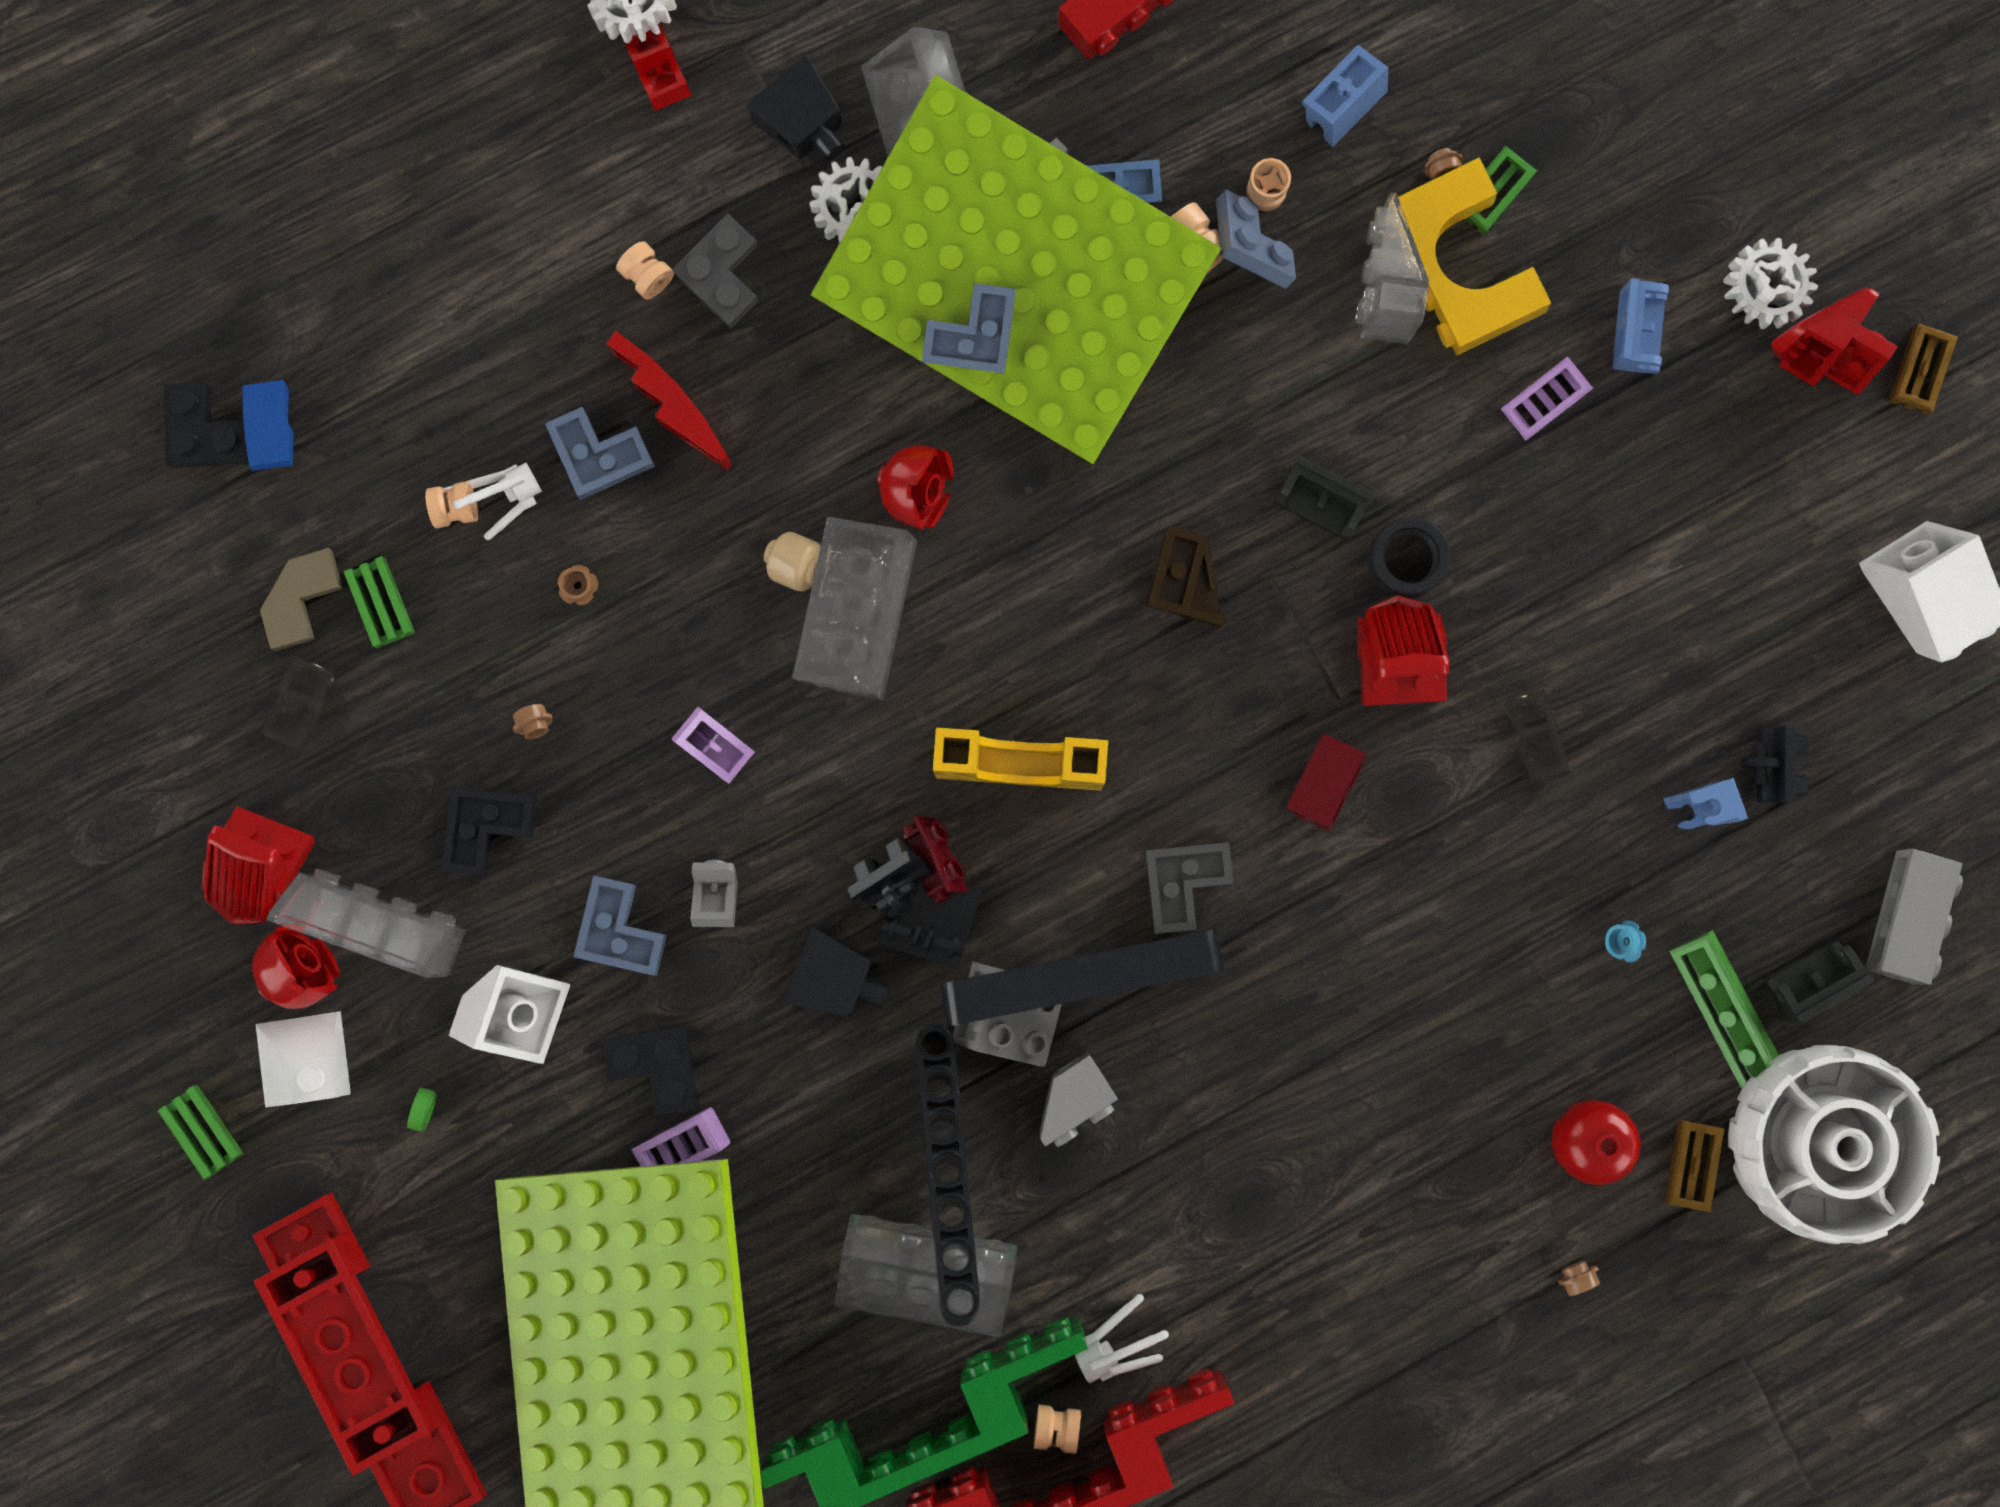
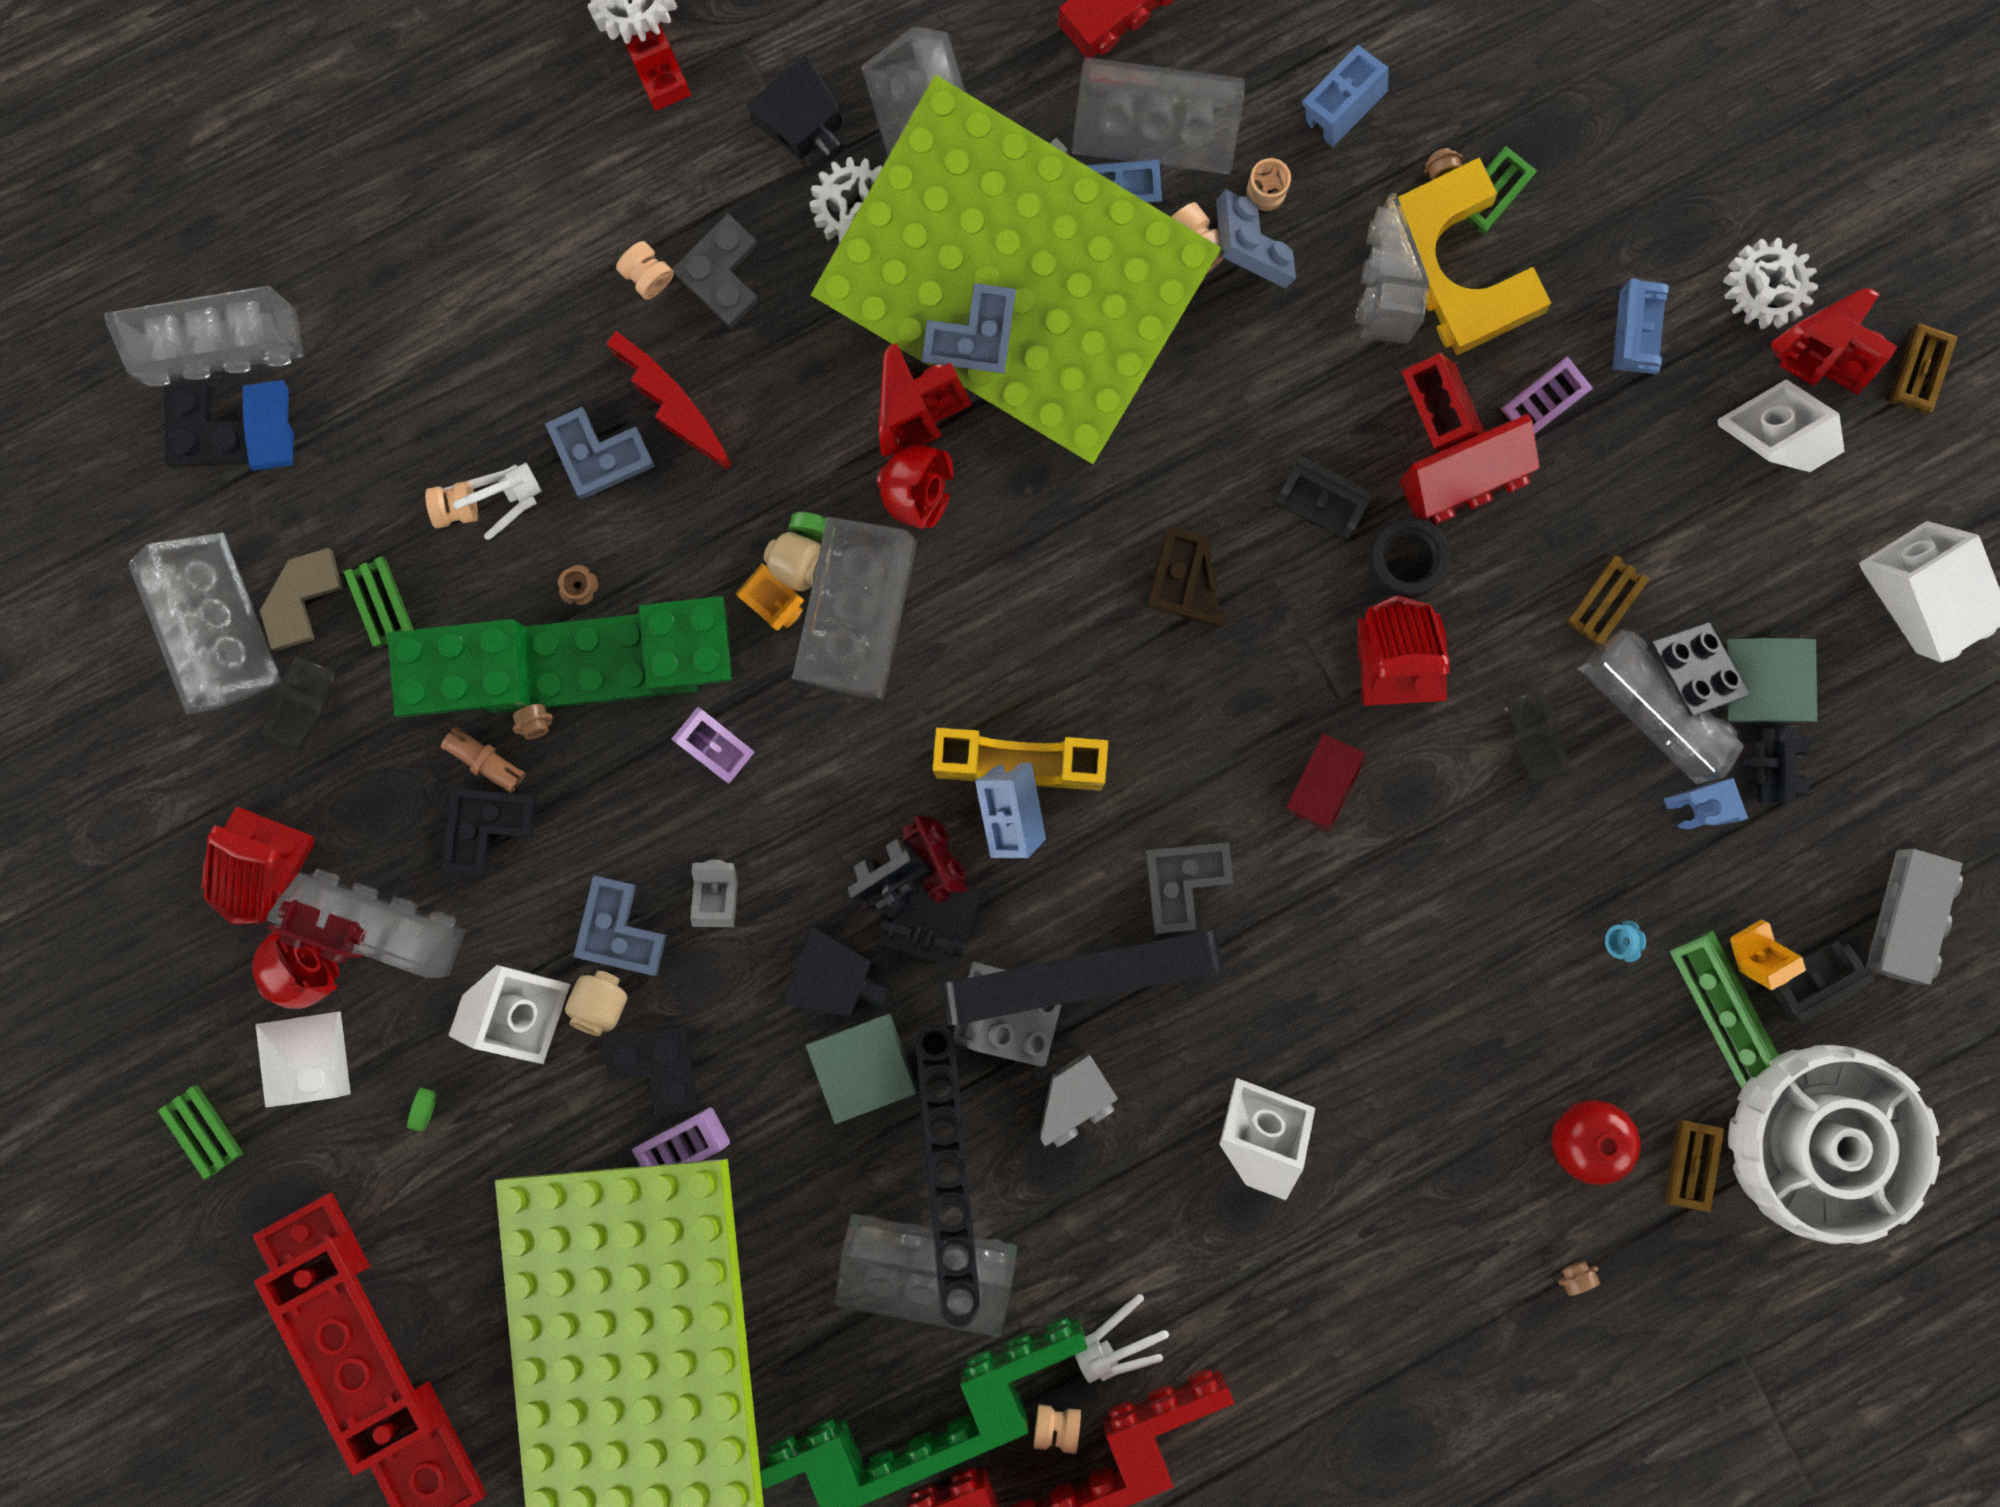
none -> clear slope [104,286,303,386]
none -> clear slope [128,533,282,715]
none -> dark red hinge [267,899,367,963]
none -> green bracket [387,596,733,718]
none -> nougat pin [441,726,526,794]
none -> tan head [565,970,627,1036]
none -> light orange bracket [735,563,804,631]
none -> bright green tile [788,512,831,541]
none -> sand green slope [806,1013,919,1124]
none -> red piece [878,342,972,457]
none -> medium blue hinge [975,763,1046,858]
none -> clear slope [1071,57,1245,175]
none -> white slope [1220,1078,1315,1200]
none -> slope [1398,413,1540,526]
none -> red brick [1401,353,1485,451]
none -> pearl gold tile [1565,555,1649,646]
none -> clear slope [1578,628,1744,784]
none -> hinge [1650,622,1750,717]
none -> white slope [1718,379,1845,472]
none -> sand green slope [1727,638,1818,723]
none -> light orange bracket [1730,920,1806,991]

